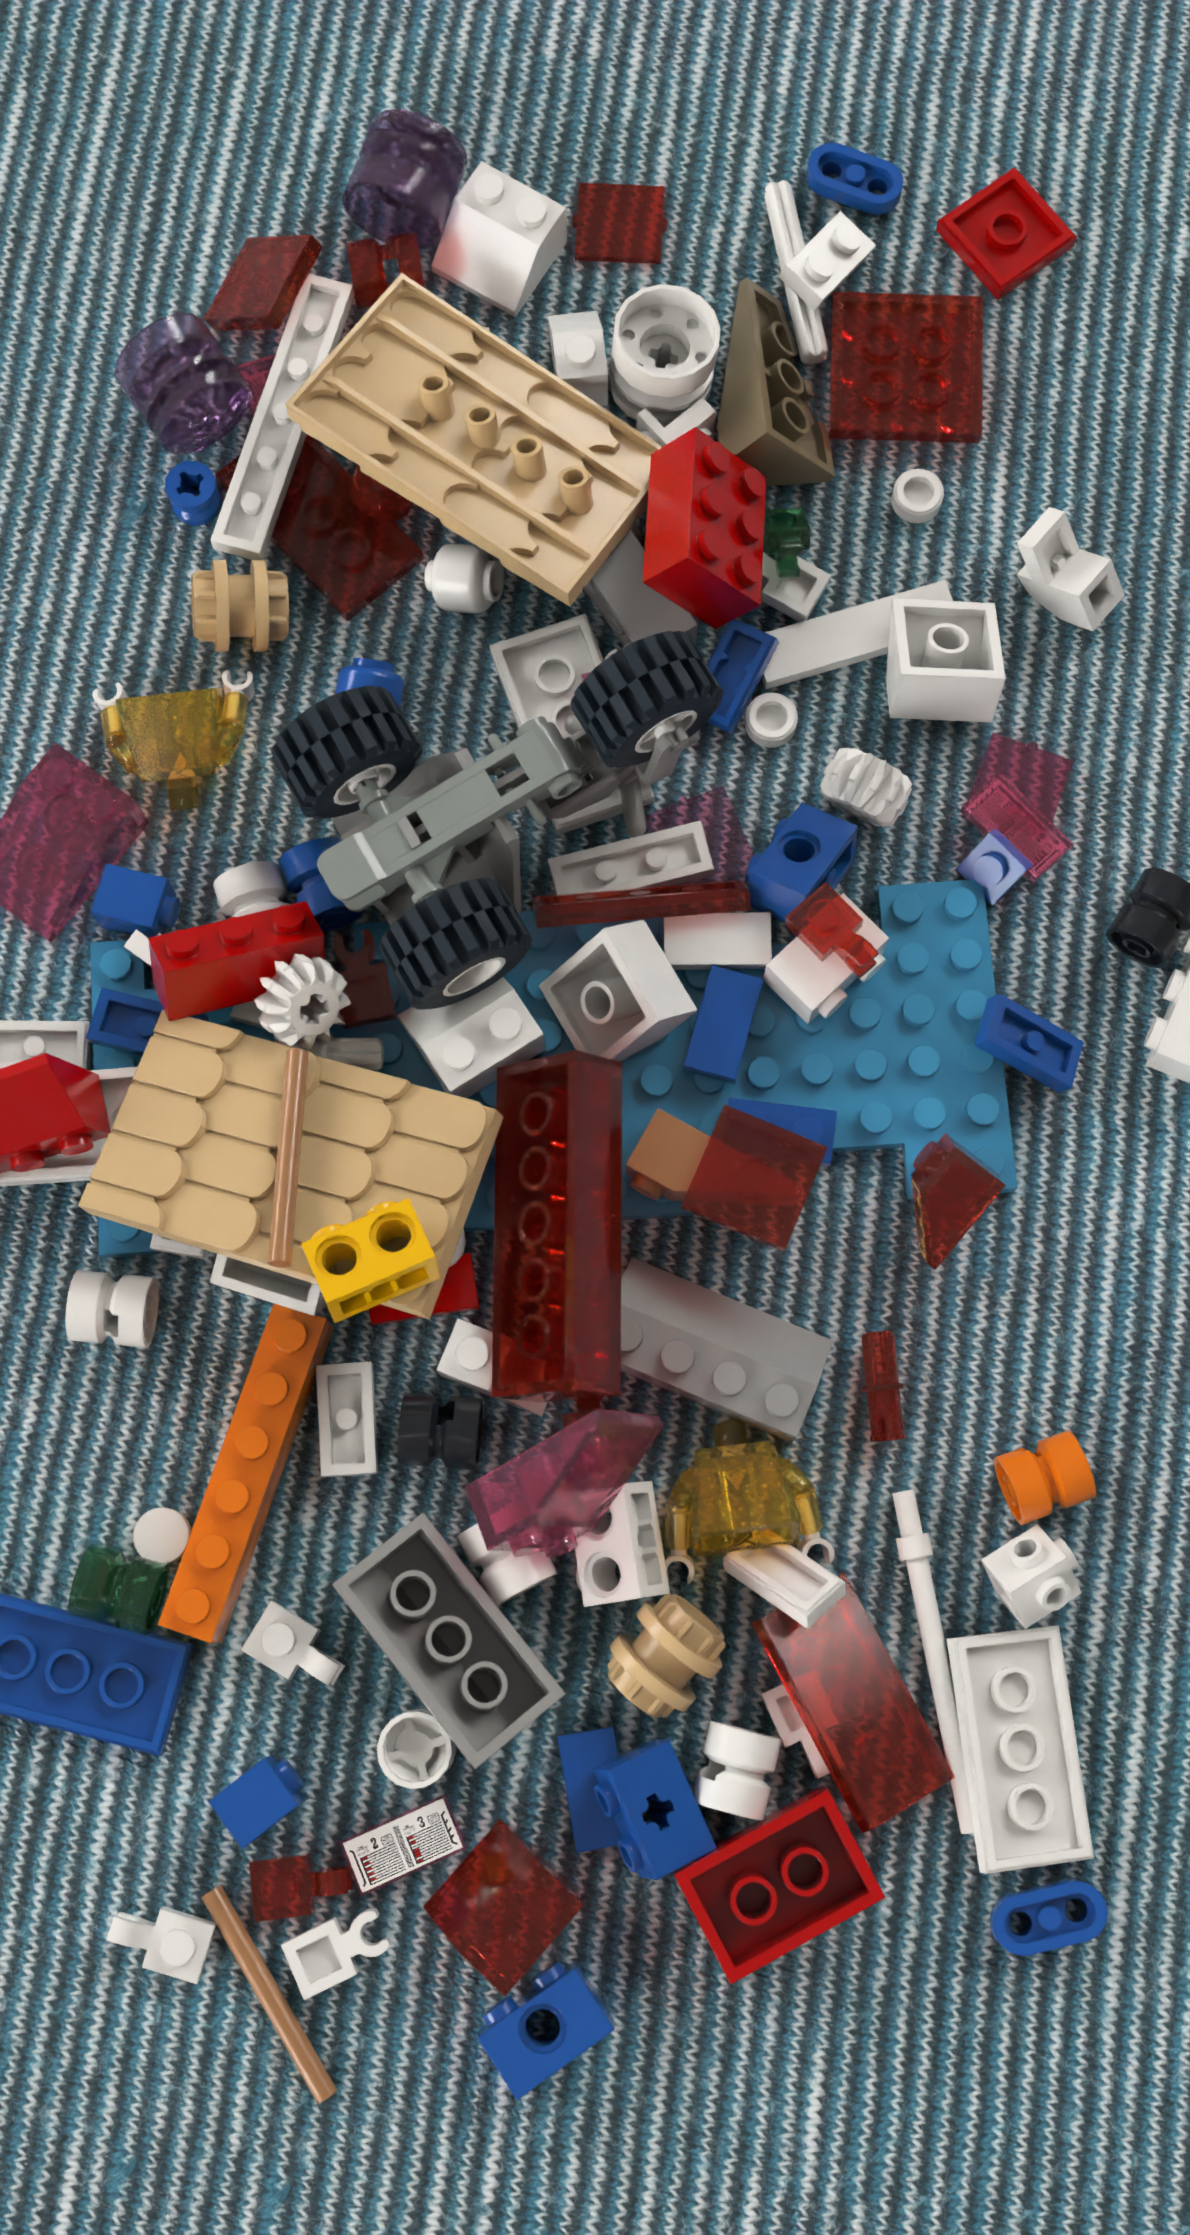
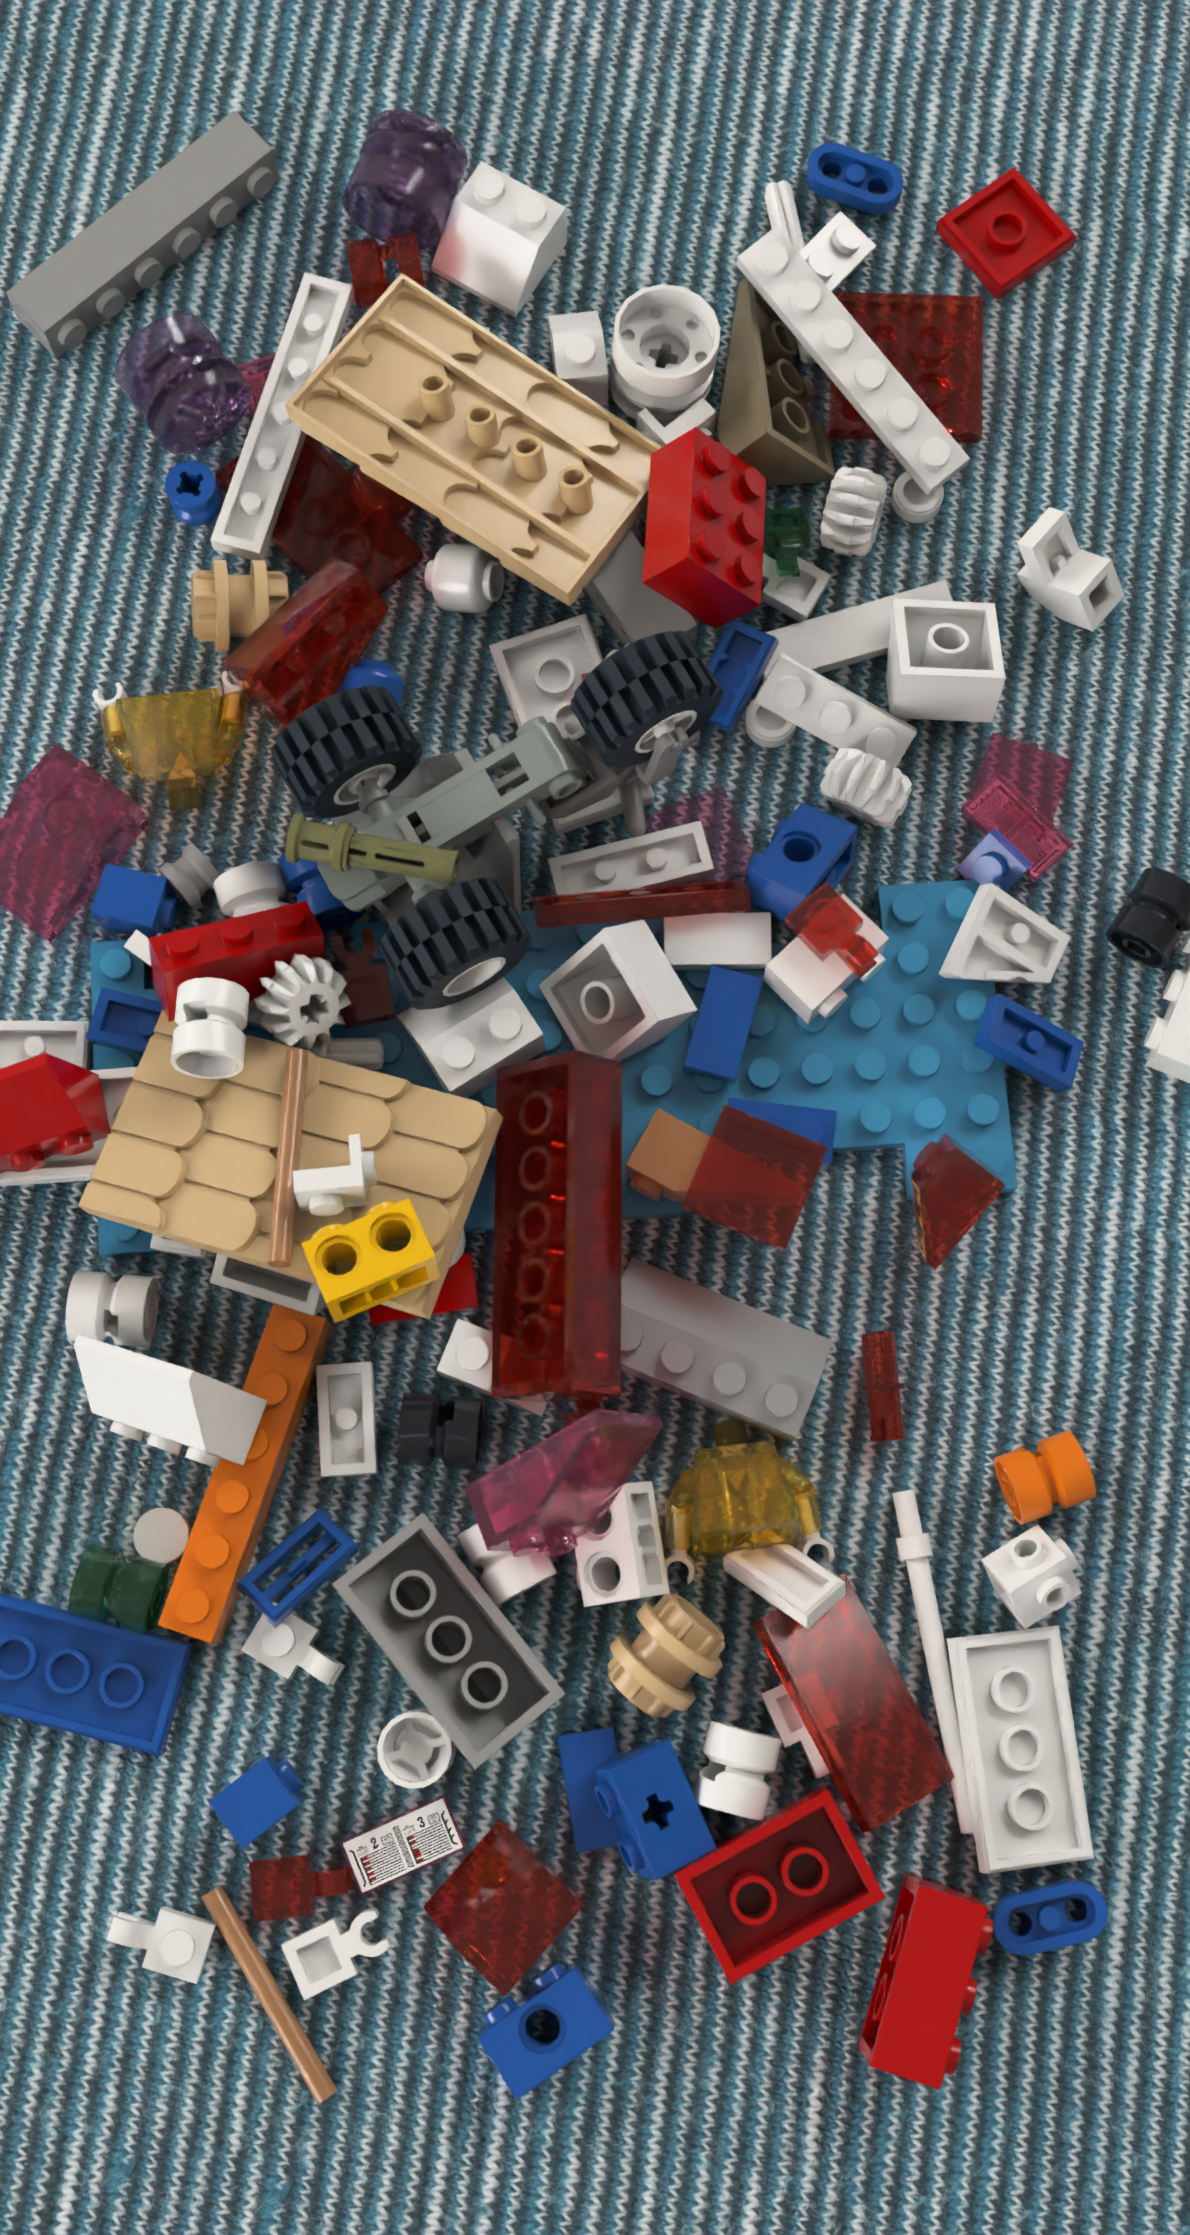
clear red tile [203,234,322,330] -> none
clear red piece [572,182,668,264] -> none
none -> light grey brick [6,111,280,359]
none -> white slope [74,1335,267,1468]
none -> light grey wheel [158,842,220,909]
none -> white wheel [171,977,249,1079]
none -> clear red wedge [220,556,389,733]
none -> blue tile [236,1508,358,1628]
none -> olive pin [285,813,460,885]
none -> white bracket [293,1134,377,1216]
none -> white plate [736,226,970,496]
none -> white plate [754,652,917,768]
none -> white gear [820,466,887,557]
none -> red brick [858,1873,993,2089]
none -> white wing [939,883,1071,984]

